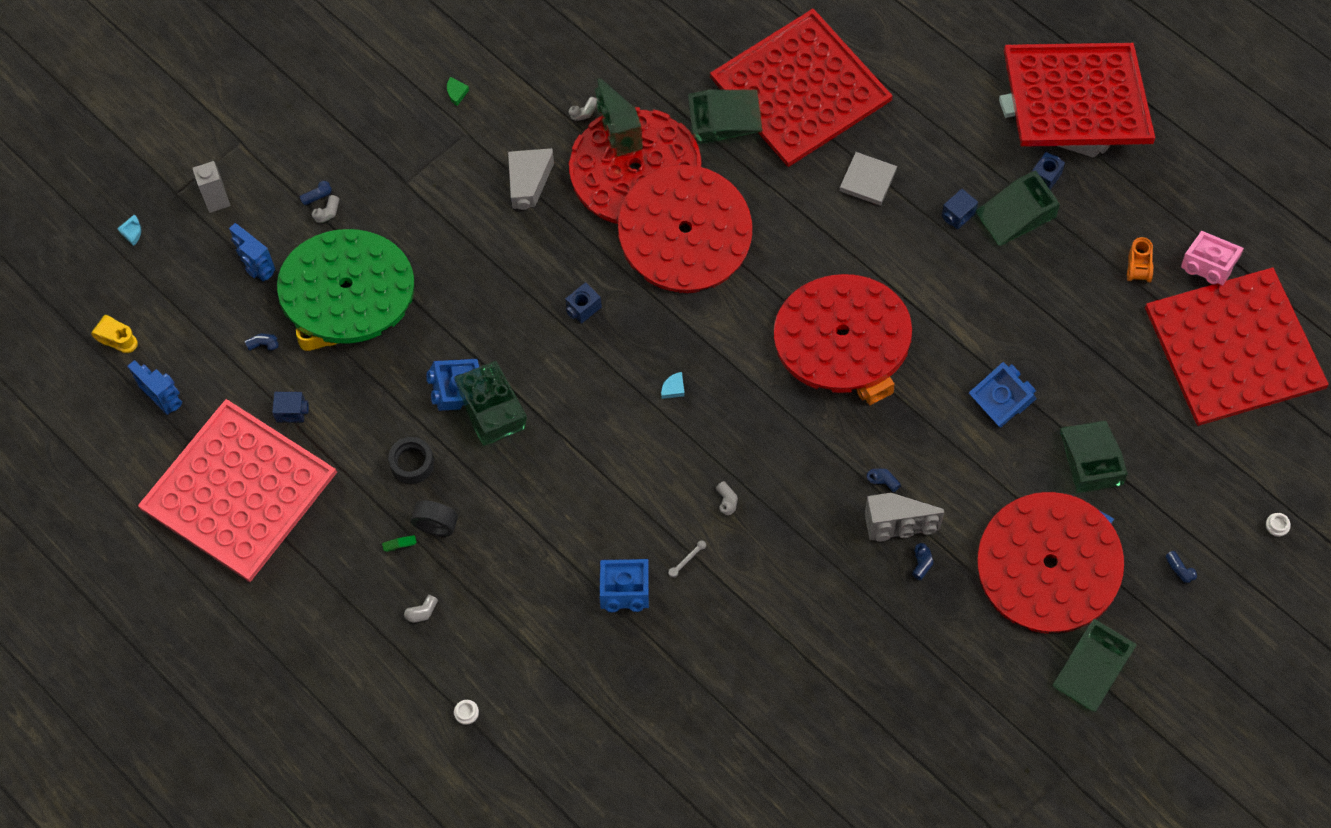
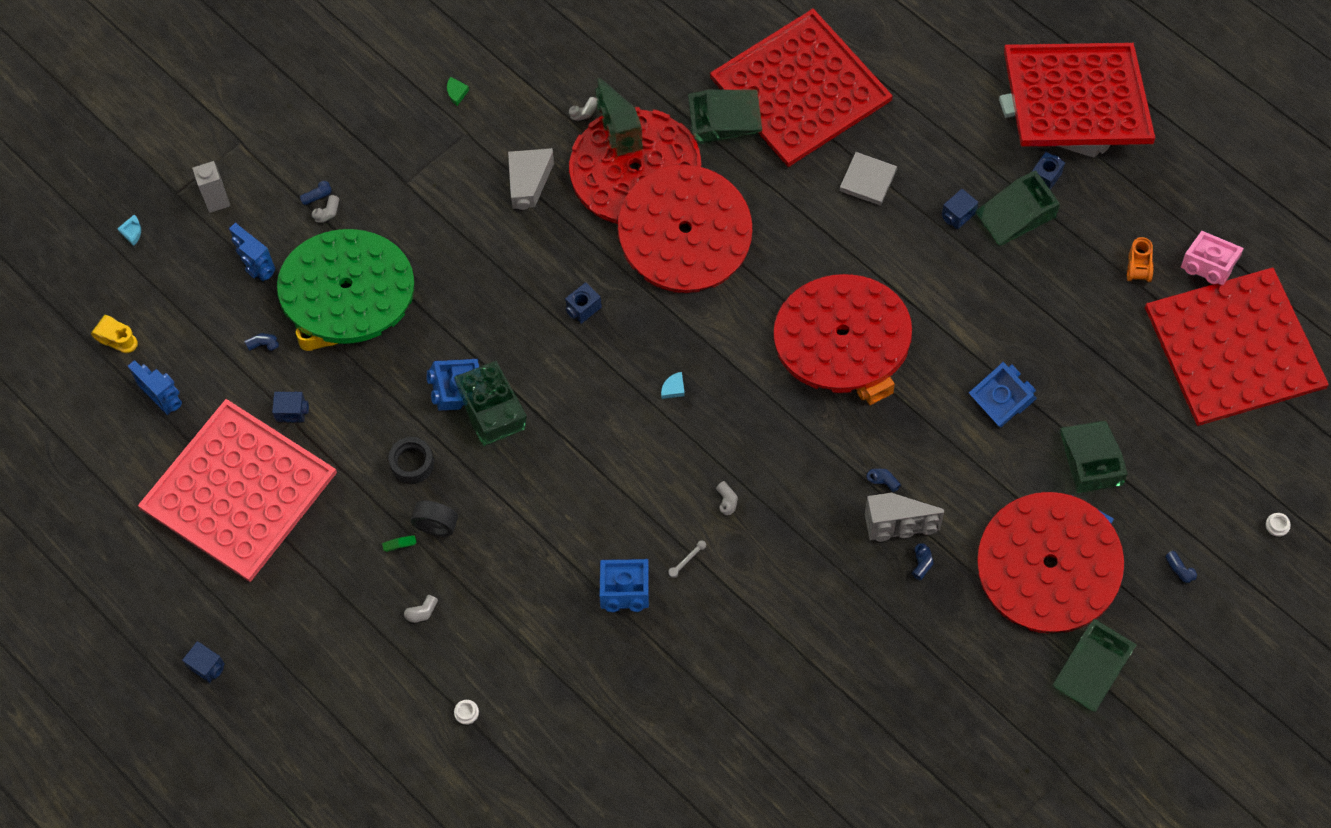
none -> dark blue brick [182,641,225,683]

